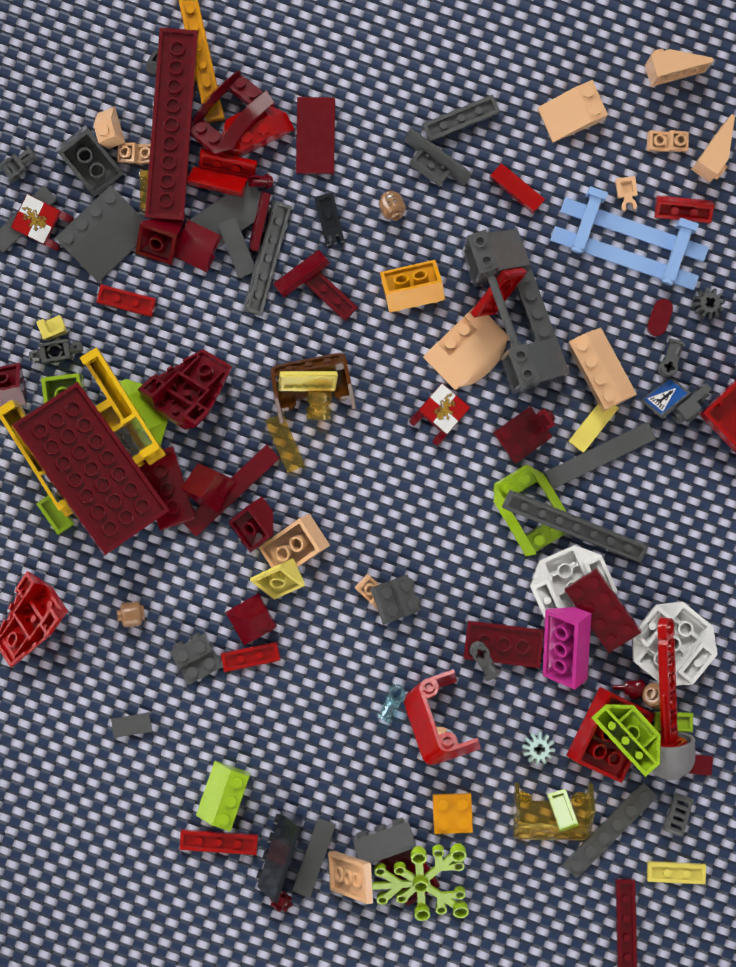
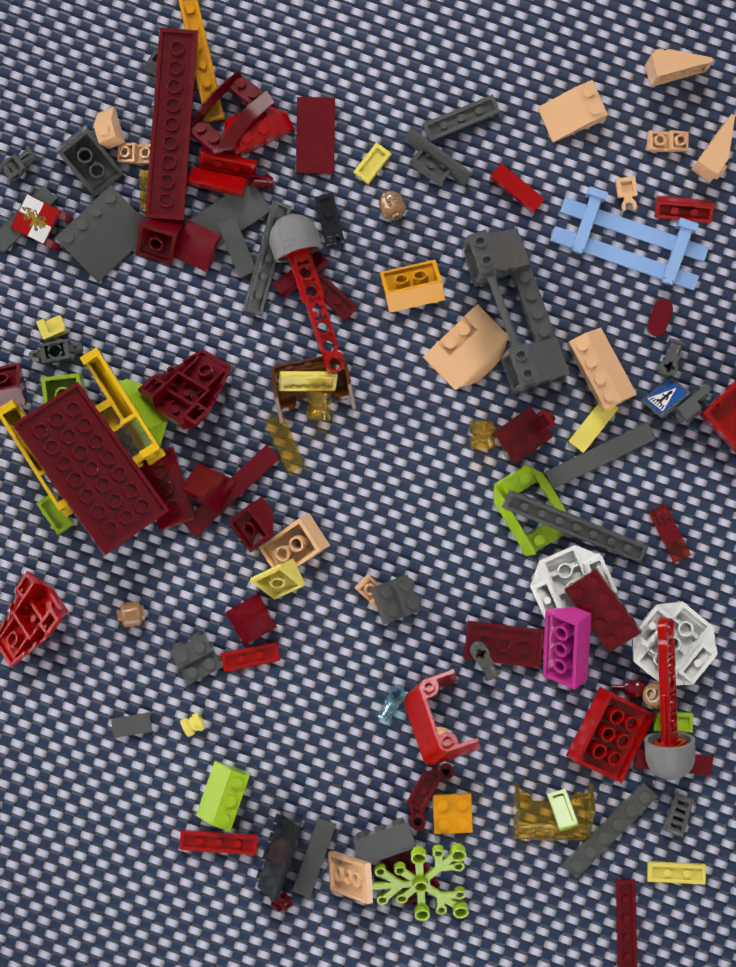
red tile [96,284,157,318] -> none
dark red tile [248,191,271,251] -> none
flag [409,383,471,446] -> none
red tile [470,267,527,318] -> none
light aqua gear [522,732,555,765] -> none
lime wedge [591,704,661,777] -> none
dark grey gear [692,287,725,320] -> none
none -> light yellow wheel [180,712,206,737]
none -> piece [269,214,344,374]
none -> light yellow tile [353,142,391,185]
none -> dark red plate [405,763,454,831]
none -> clear yellow wheel [469,421,495,449]
none -> tile [647,504,691,563]

